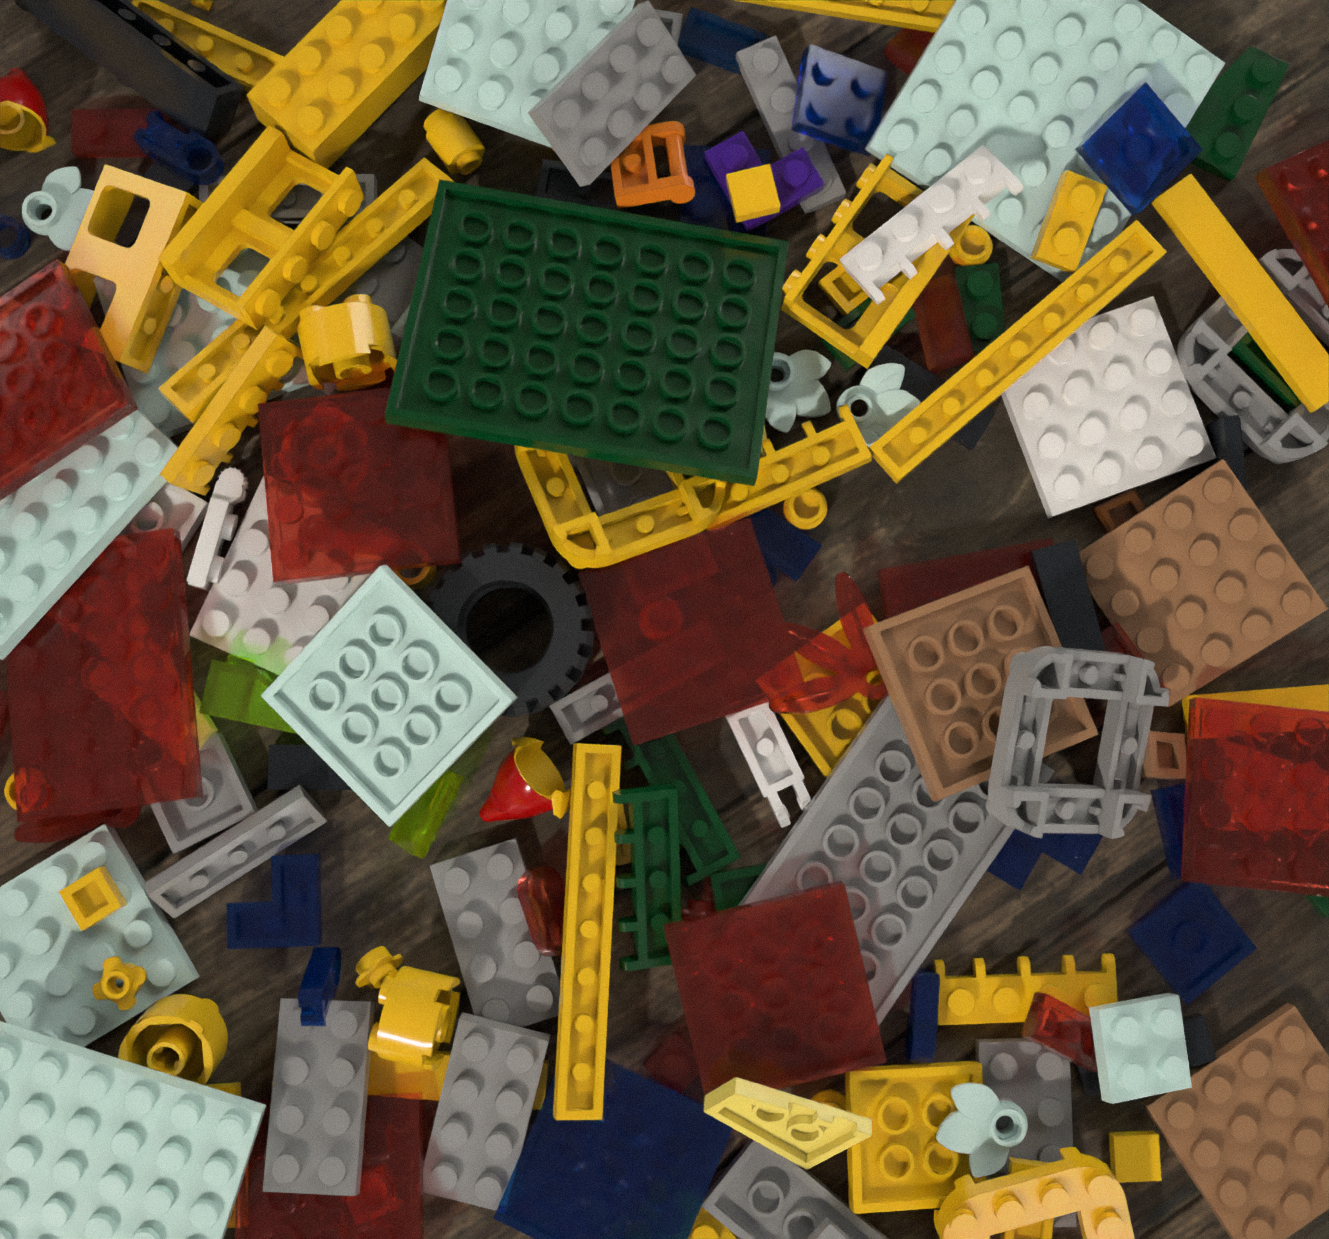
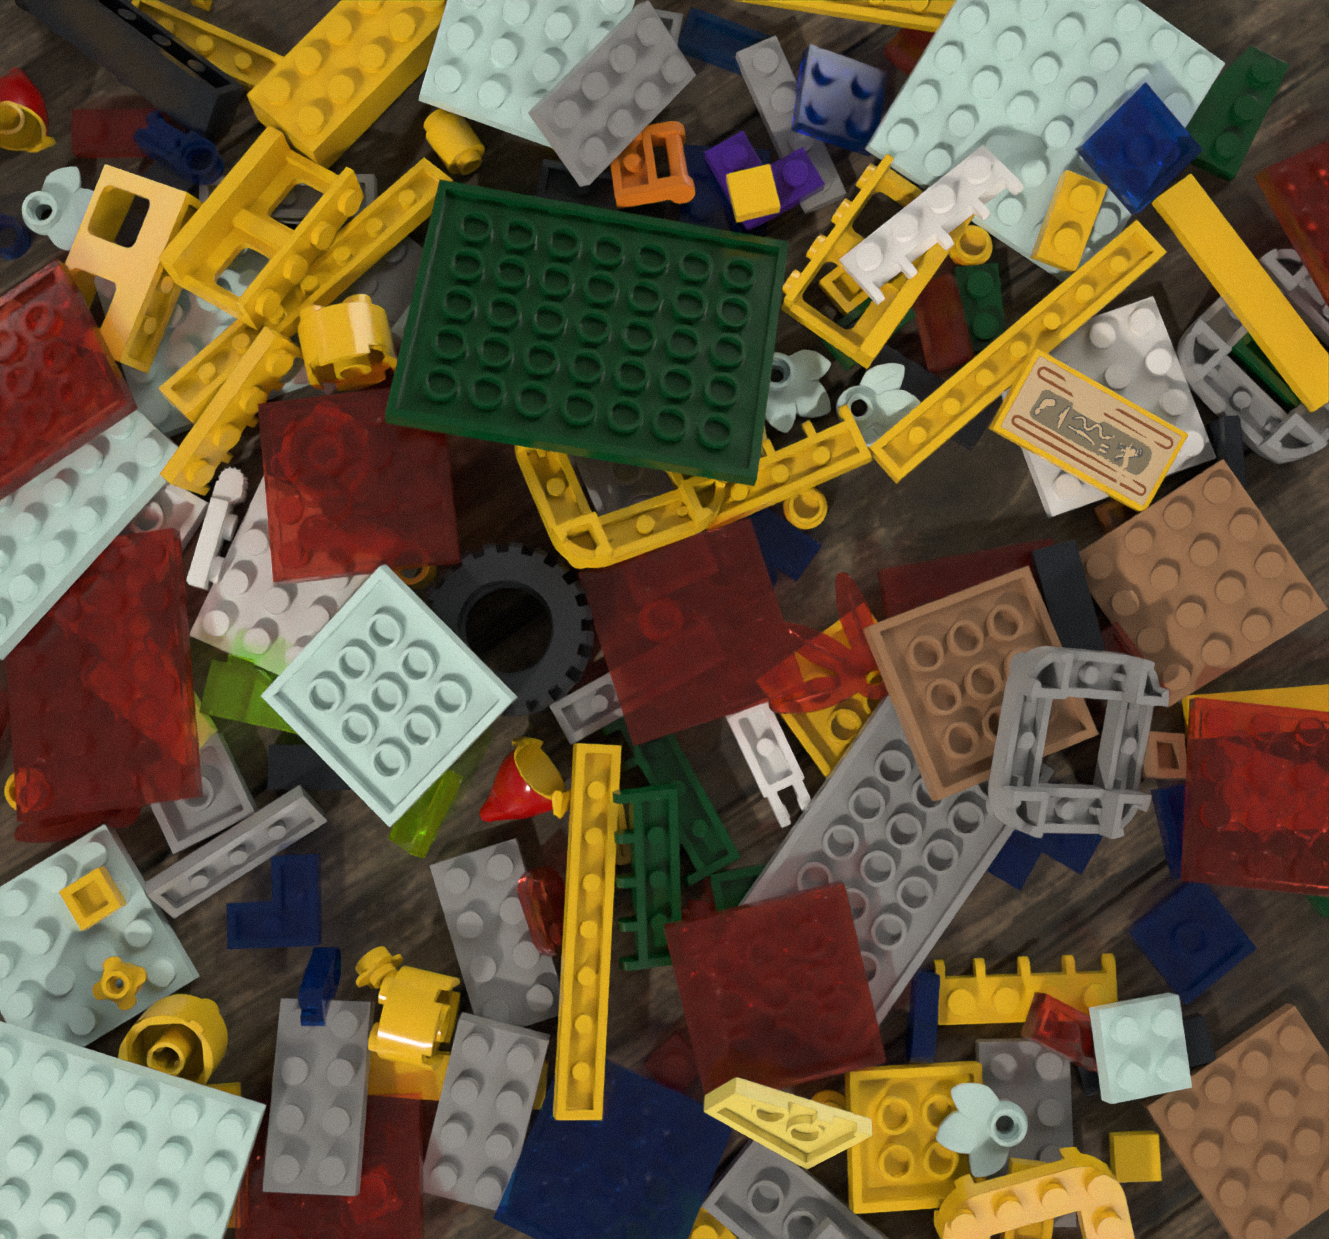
none -> tile [988,348,1189,513]

